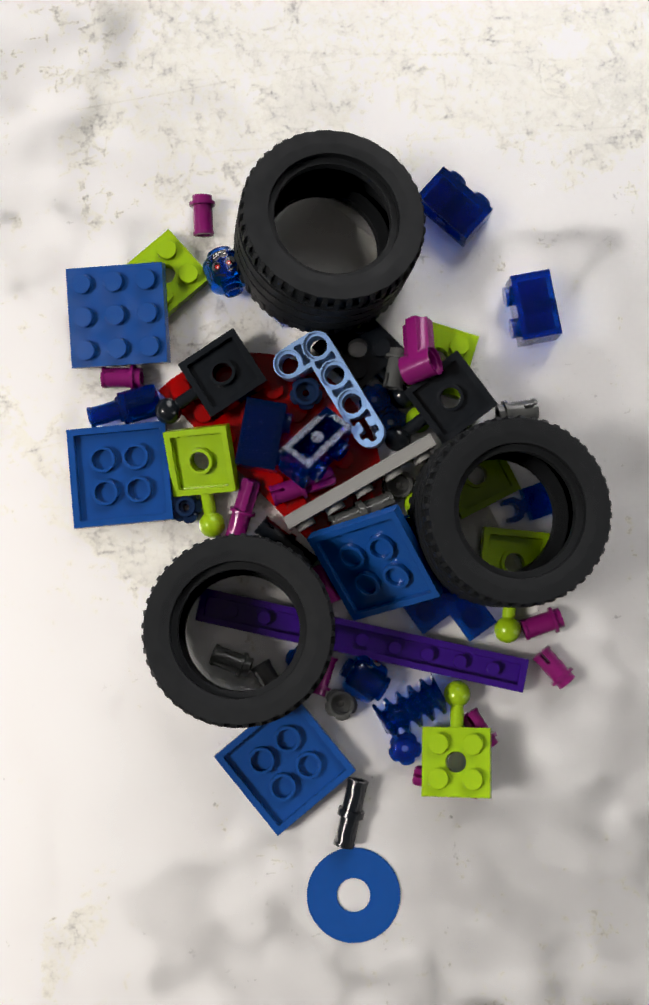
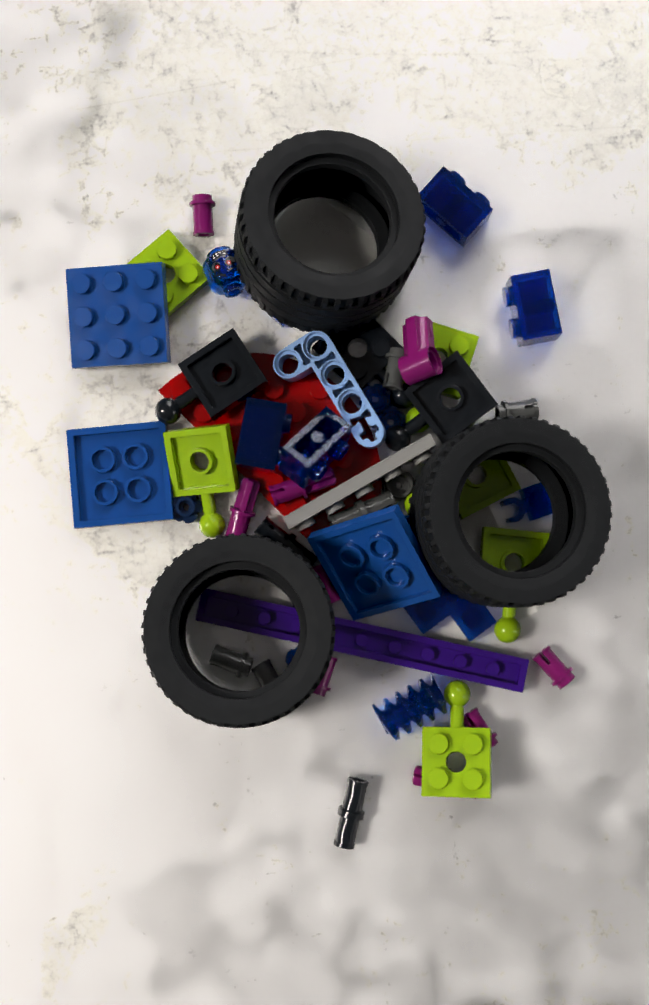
clear blue arm [86,384,160,427] -> none
magenta pin [100,365,144,391] -> none
blue plate [214,704,356,836] -> none
dark blue plate [290,378,322,410] -> none
blue sticker [307,848,400,943] -> none
dark grey plate [325,687,358,721] -> none
clear blue head [339,655,391,703] -> none
clear blue plate [389,732,422,765] -> none
magenta pin [519,607,565,640] -> none

